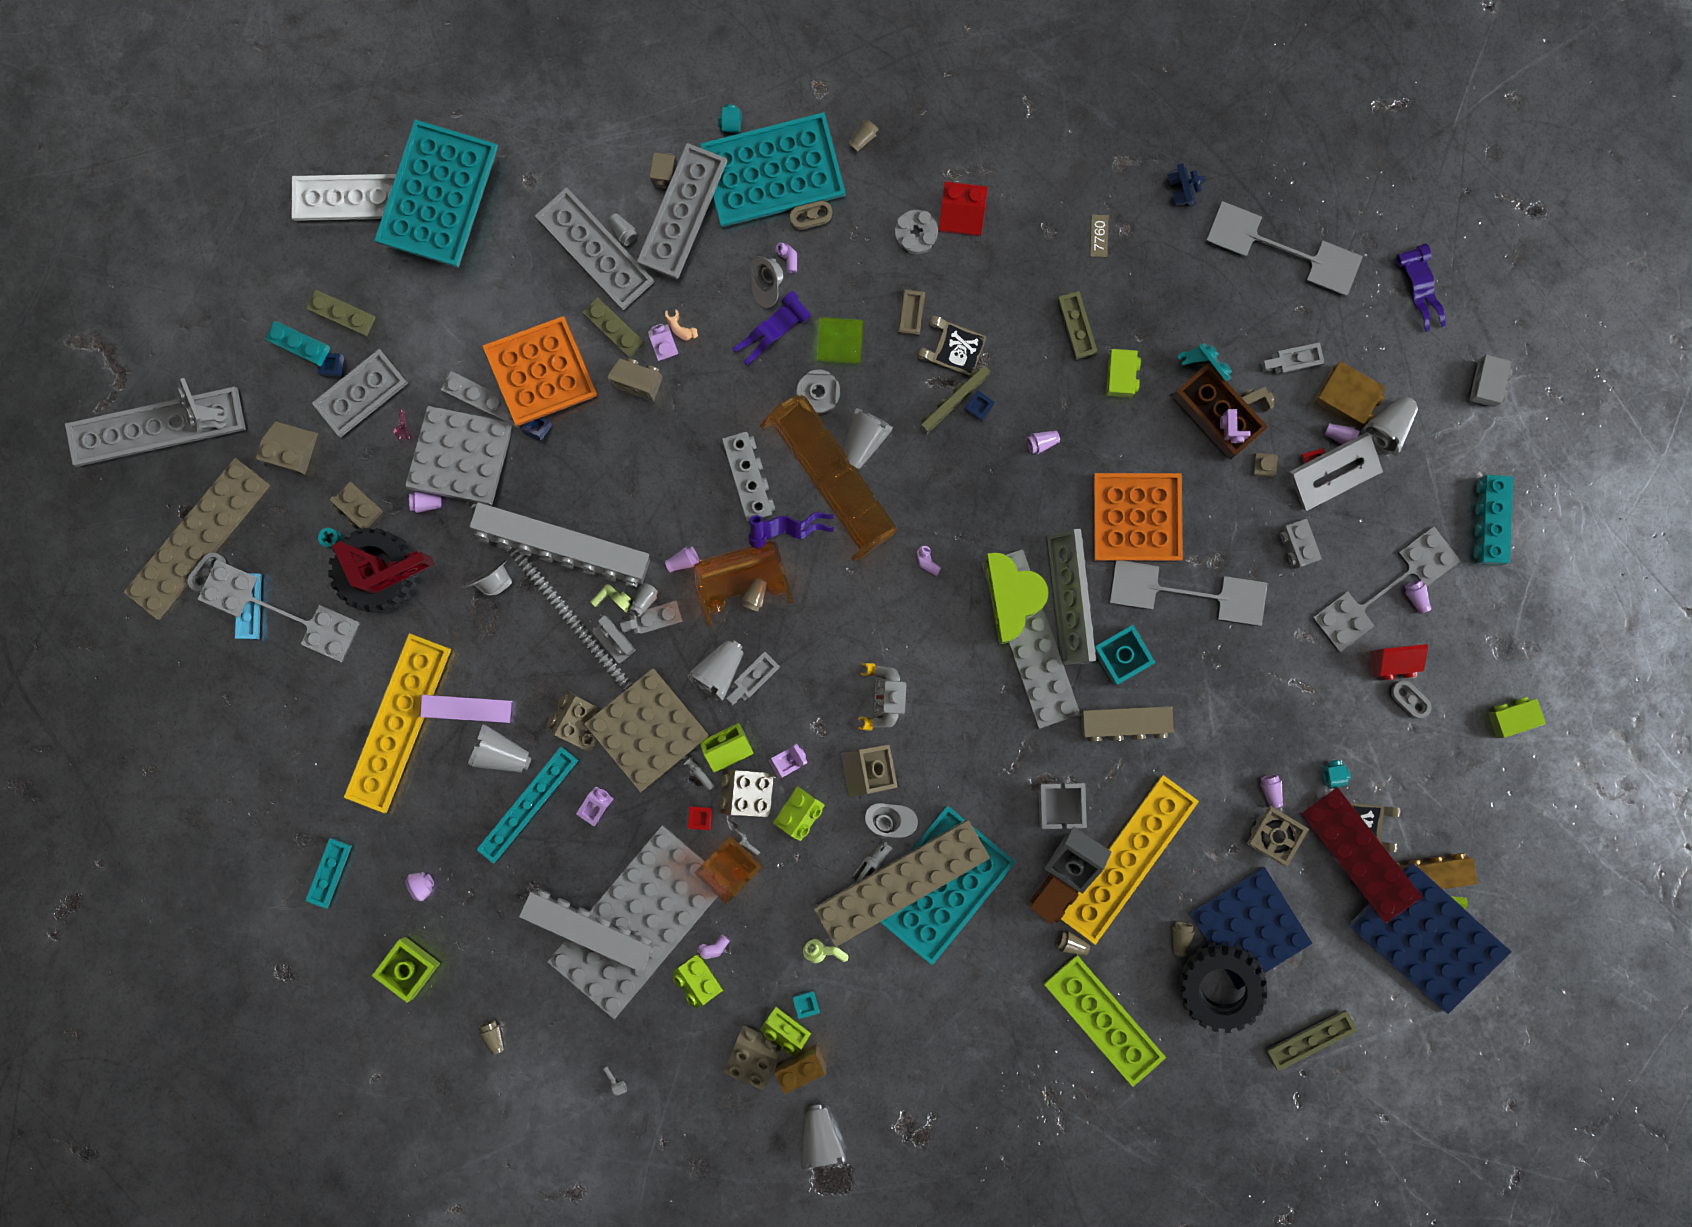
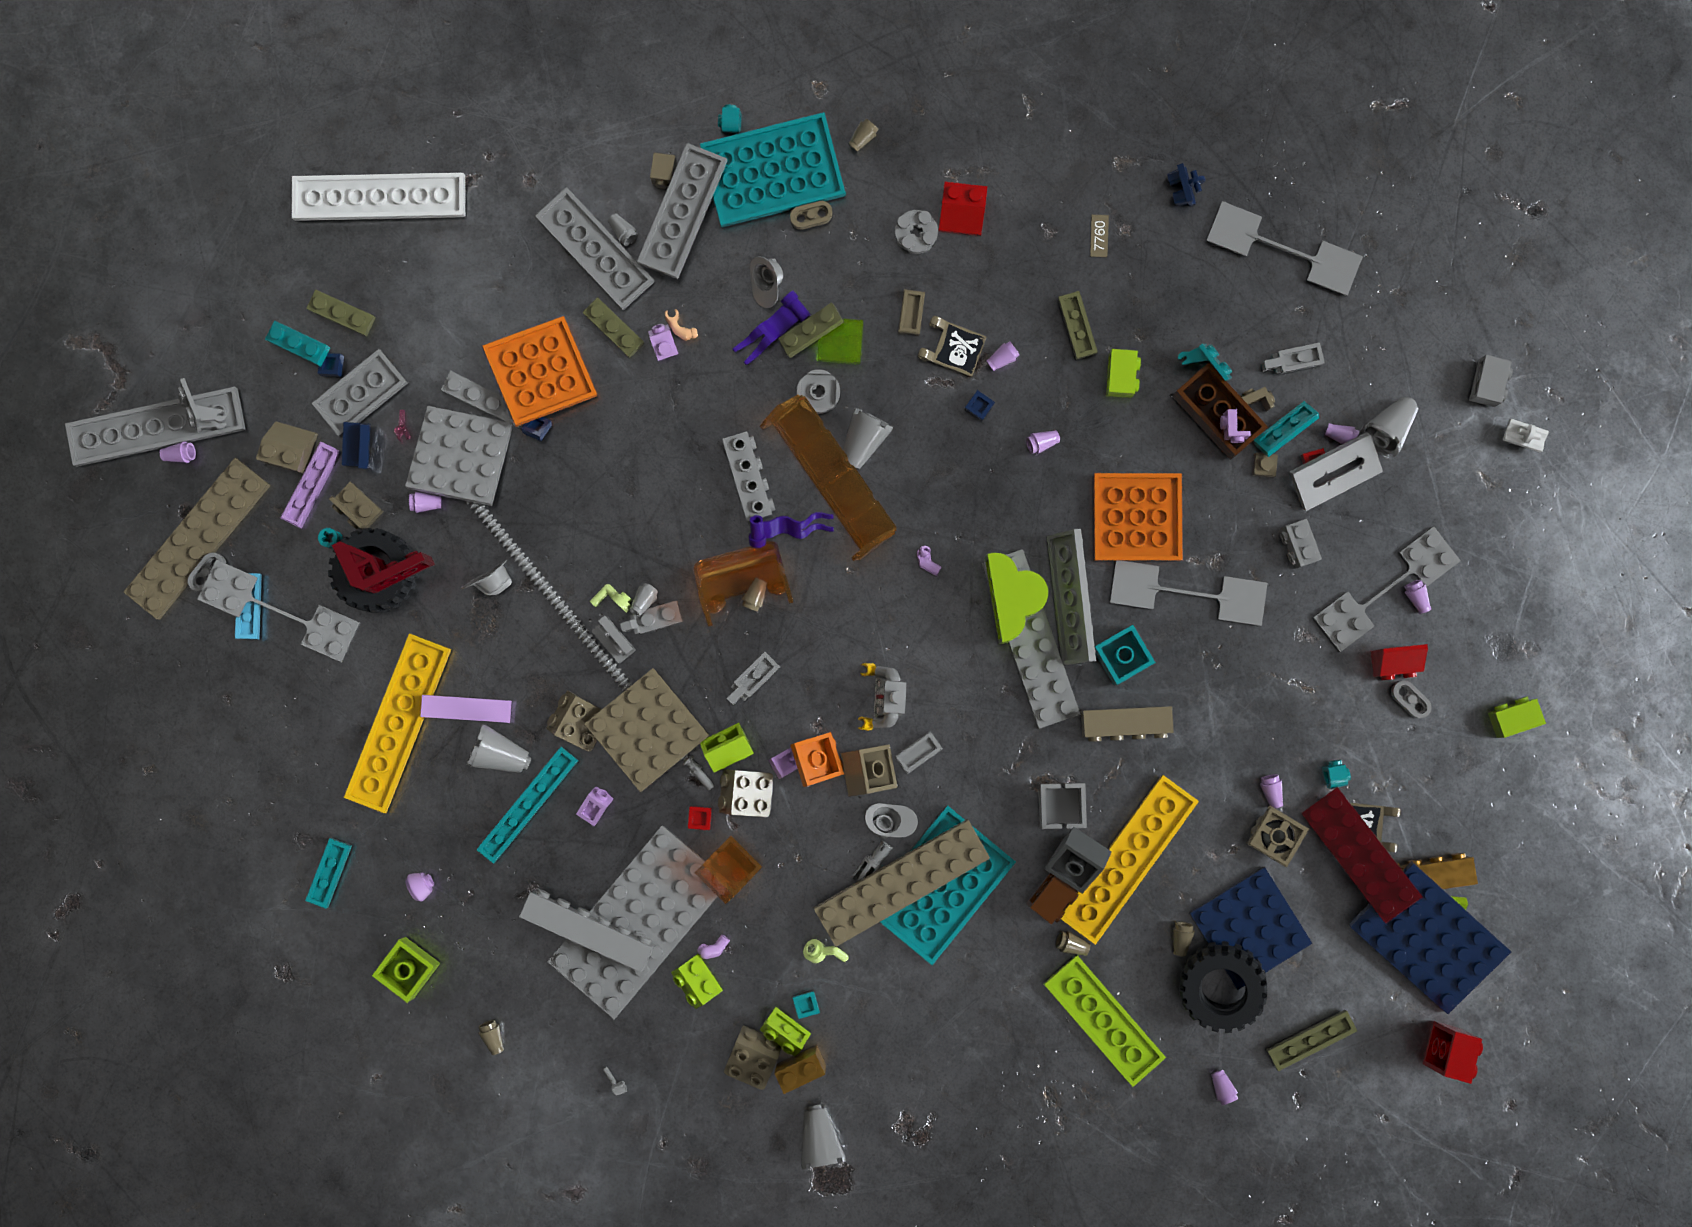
teal plate [374,119,498,268] -> none
light grey brick [469,502,650,588] -> none
dark tan slope [608,358,663,401] -> none
lavender cone [665,547,699,573] -> none
light grey cone [686,640,744,702] -> none
light grey hand [732,832,760,856] -> none
lime bracket [773,786,825,841] -> none
lavender arm [775,243,797,273] -> none
olive plate [921,365,991,435] -> none
pearl gold brick [1314,361,1386,428] -> none
dark purple flag [1396,243,1447,332] -> none
teal brick [1474,475,1513,566] -> none
none -> lavender cone [160,441,196,463]
none -> lavender tile [280,441,341,529]
none -> dark blue panel [342,422,371,469]
none -> olive plate [778,302,844,358]
none -> orange plate [790,732,844,787]
none -> light grey tile [894,731,943,774]
none -> lavender cone [986,341,1019,371]
none -> lavender cone [1211,1070,1238,1105]
none -> teal plate [1253,401,1320,457]
none -> red brick [1423,1021,1483,1084]
none -> white hips [1503,419,1549,452]

